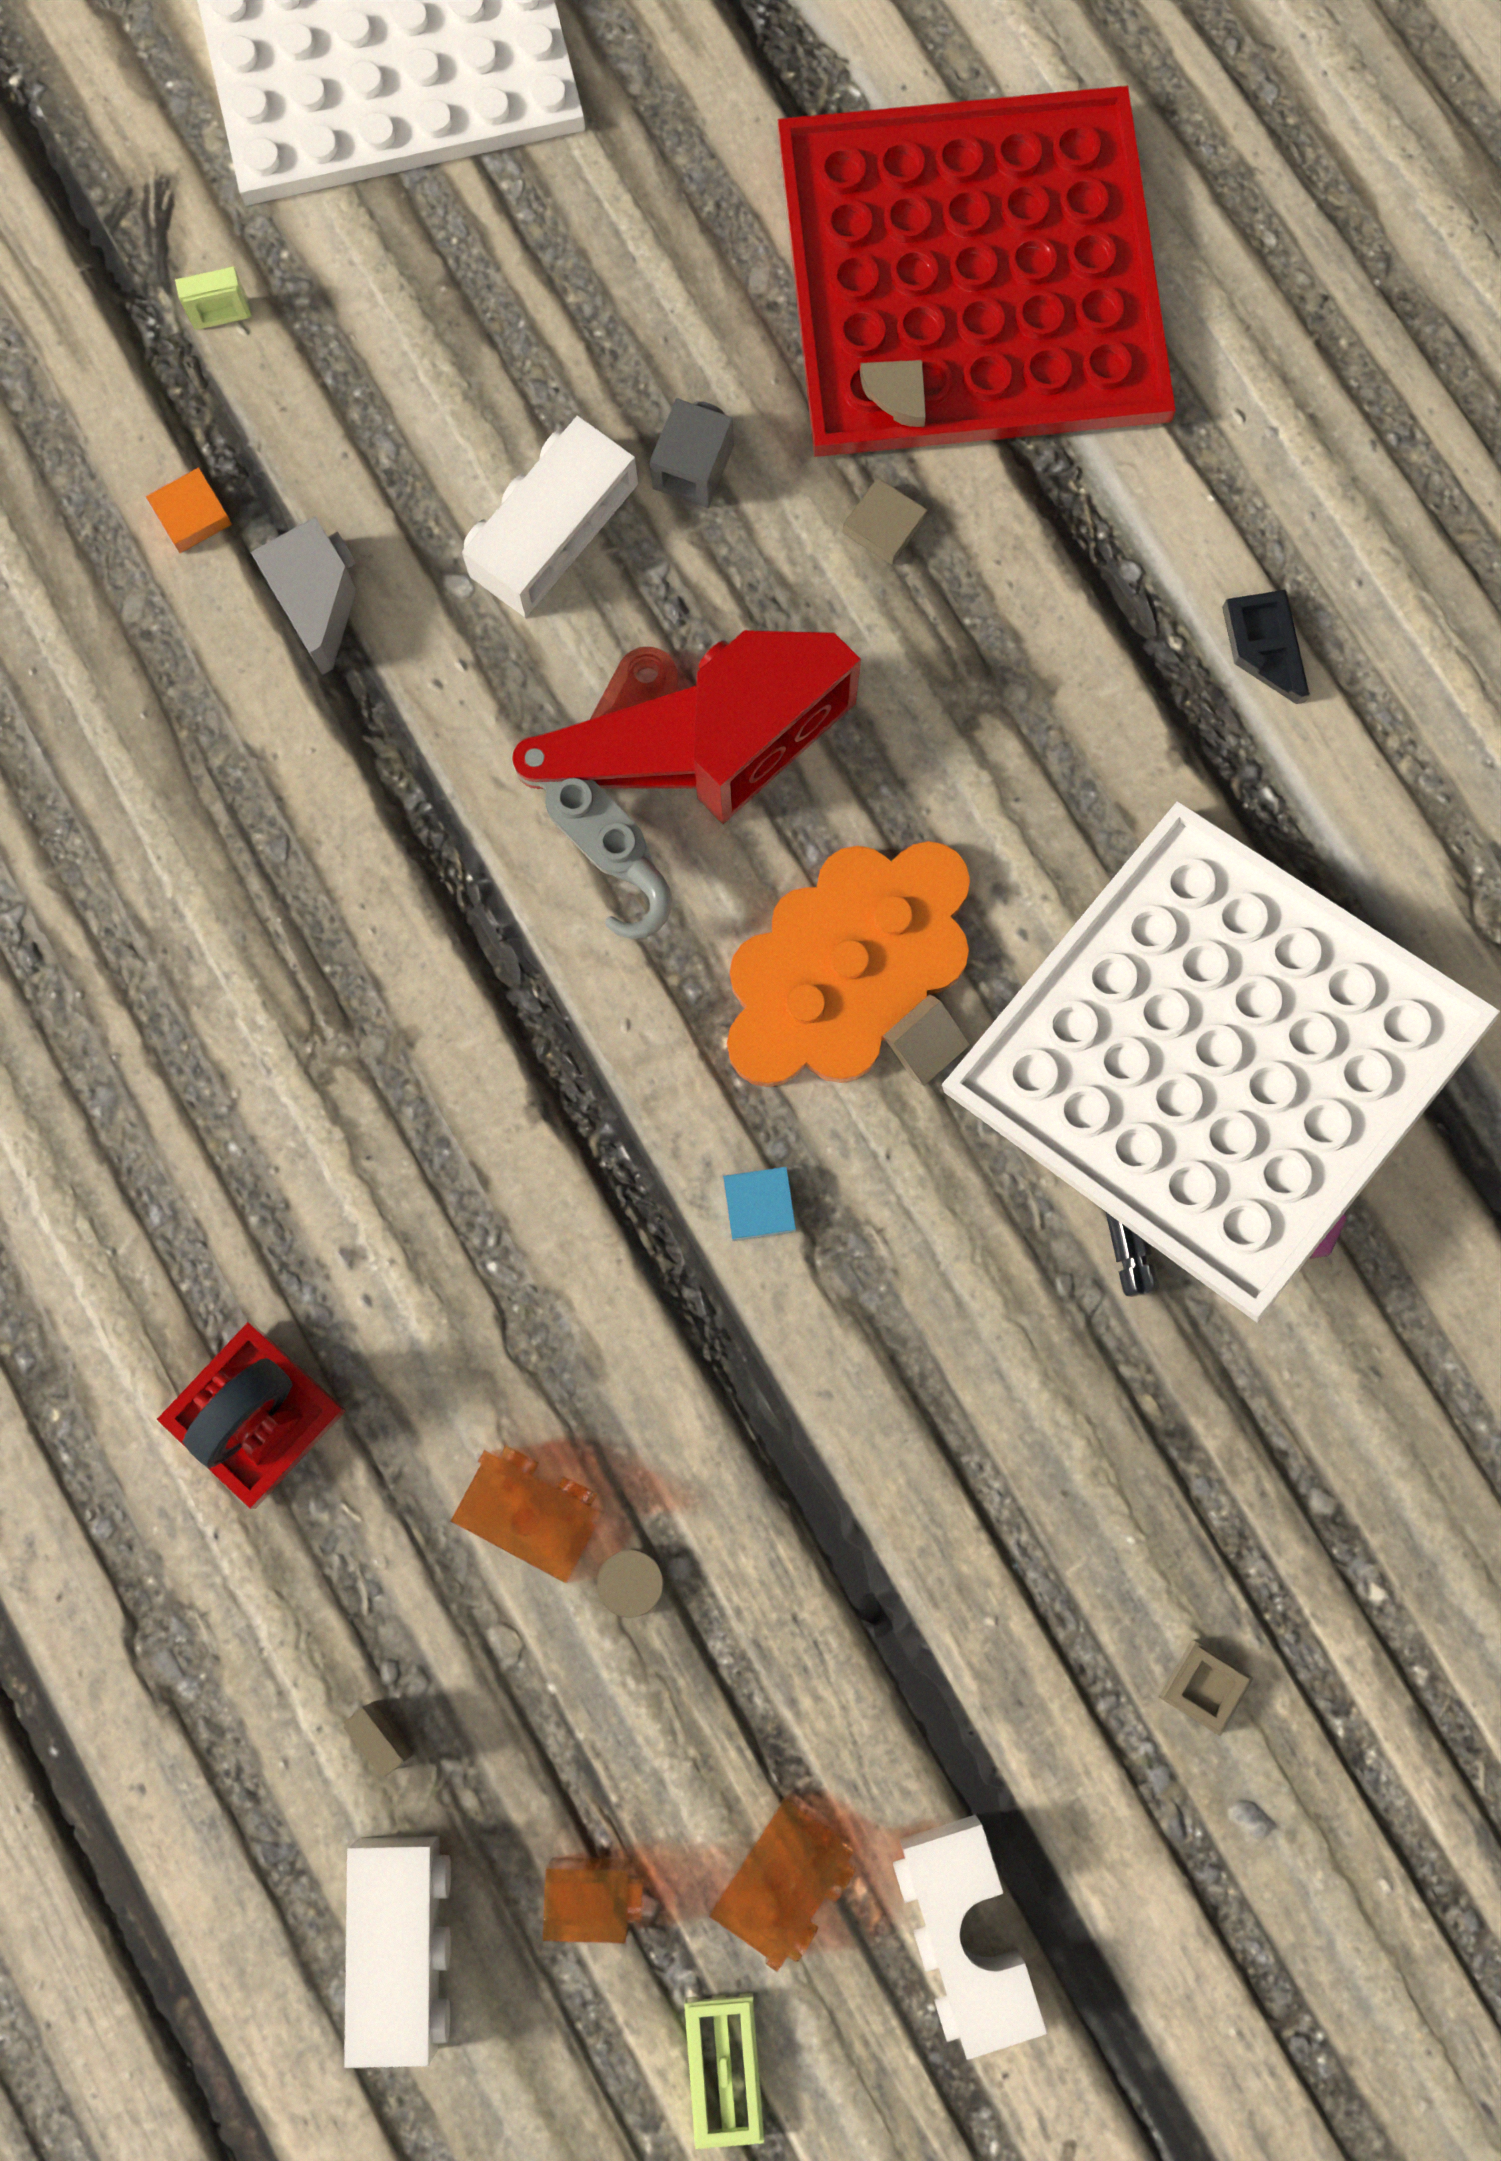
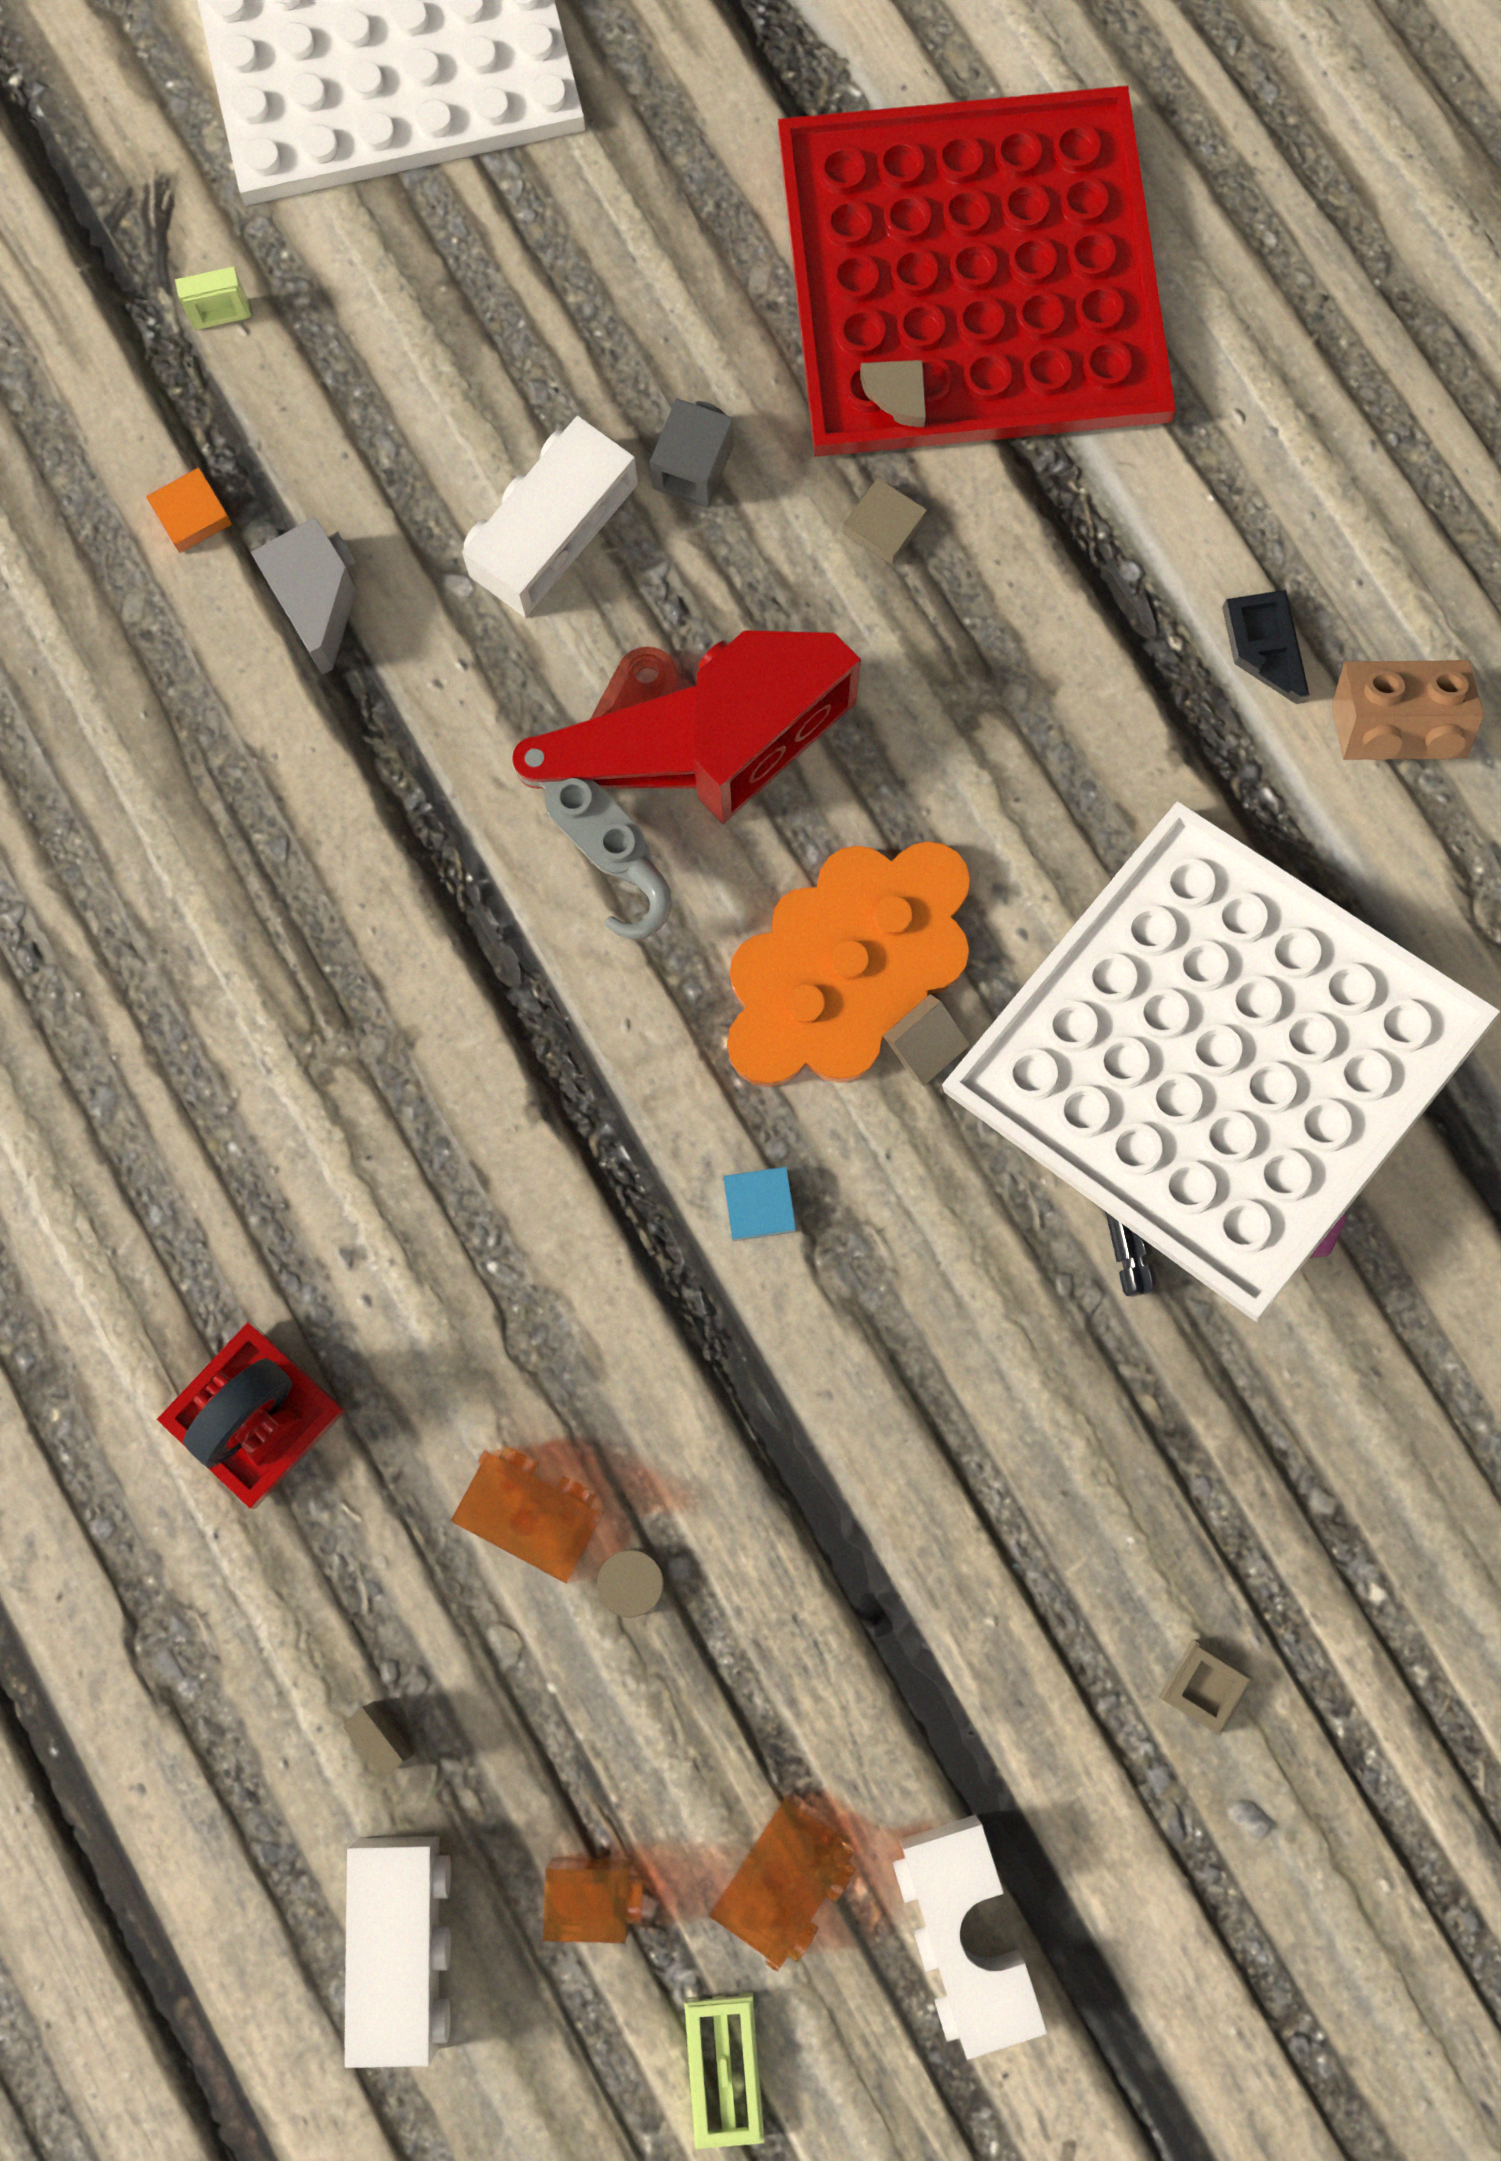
none -> medium nougat brick [1332,660,1484,760]

